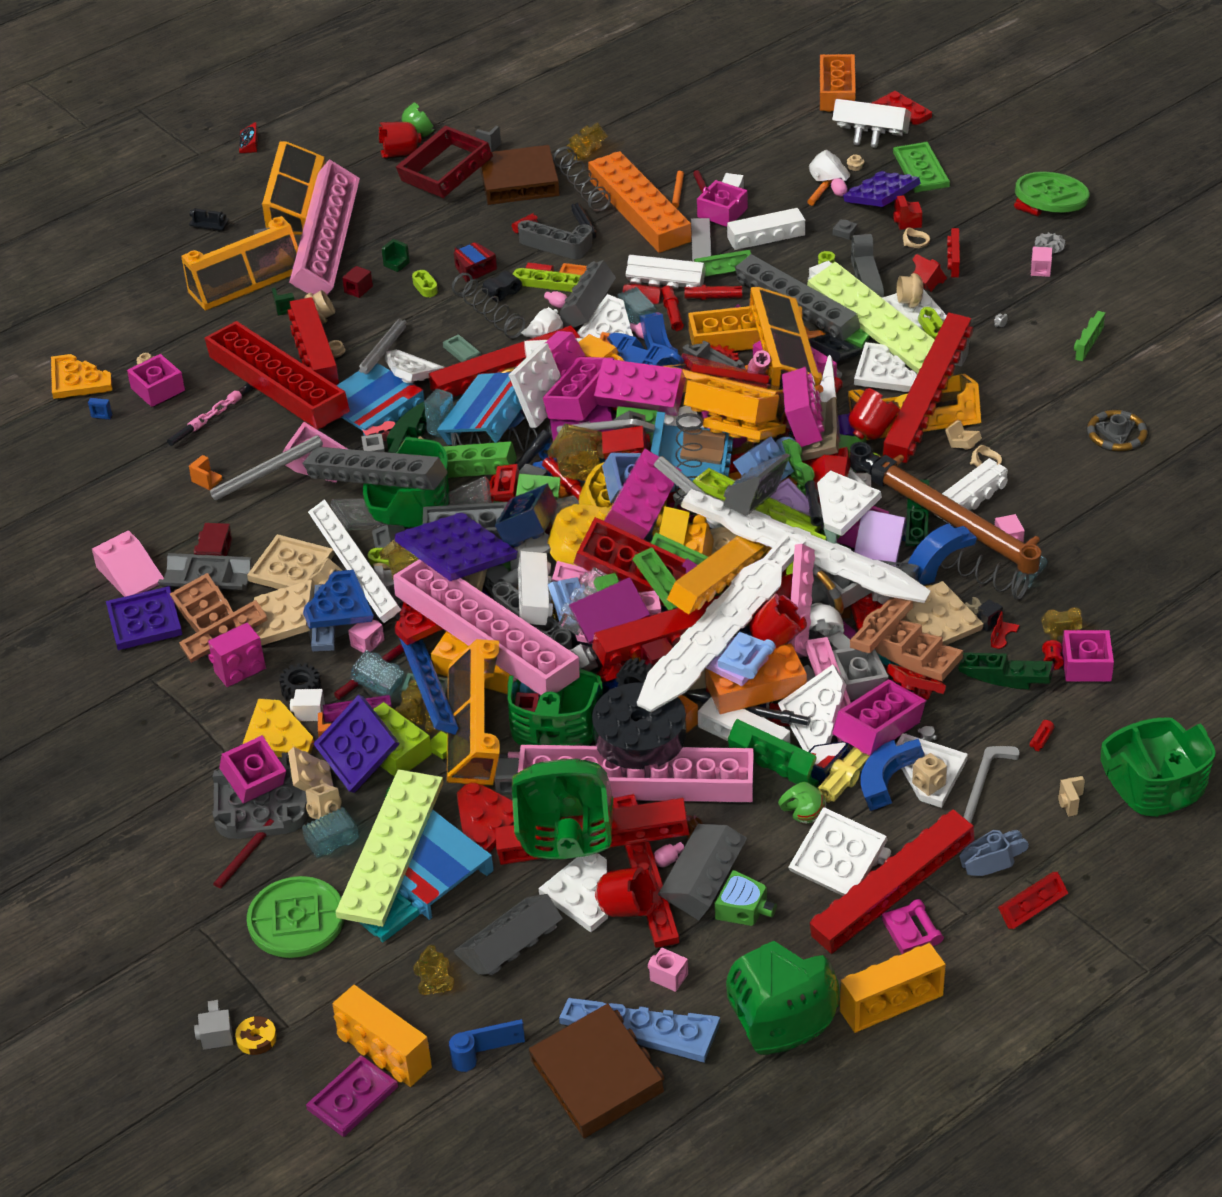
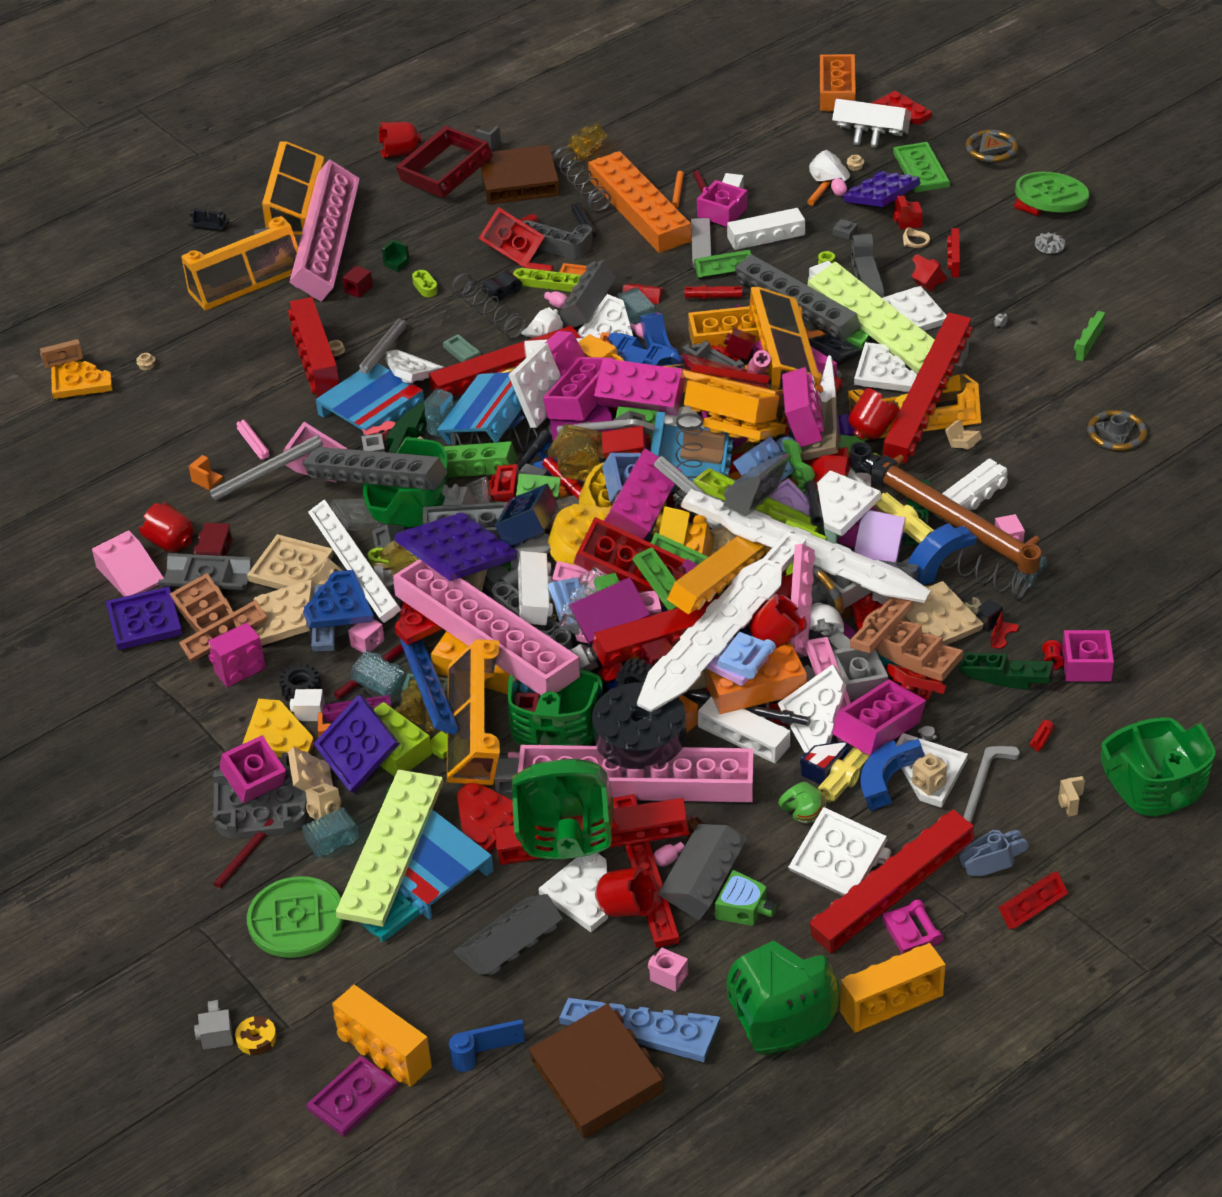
blue tile [88,398,112,419] -> none
dark pink brick [127,354,185,407] -> none
piece [167,383,255,446] -> none
red brick [205,321,350,430] -> none
slope [239,122,258,153] -> none
dark green panel [272,288,294,316] -> none
tan piece [305,290,335,324] -> none
bright green cylinder [402,102,435,138] -> none
clear yellow piece [413,945,454,995] -> none
dark red torso [454,243,497,282] -> none
white brick [626,255,706,289] -> none
red pin [662,285,684,331] -> none
green piece [728,719,819,787] -> none
tan piece [897,273,923,308] -> none
lime beam [918,307,943,339] -> none
tan piece [970,445,1002,467] -> none
bright pink brick [1031,247,1052,277] -> none
clear yellow piece [1041,607,1082,641] -> none
none -> medium nougat panel [40,339,83,368]
none -> red cylinder [139,502,194,553]
none -> bright pink axle [236,420,270,460]
none -> light grey brick [442,484,475,506]
none -> red slope [478,207,545,268]
none -> dark red brick [723,328,756,360]
none -> light yellow piece [874,493,934,544]
none -> piece [965,130,1018,163]

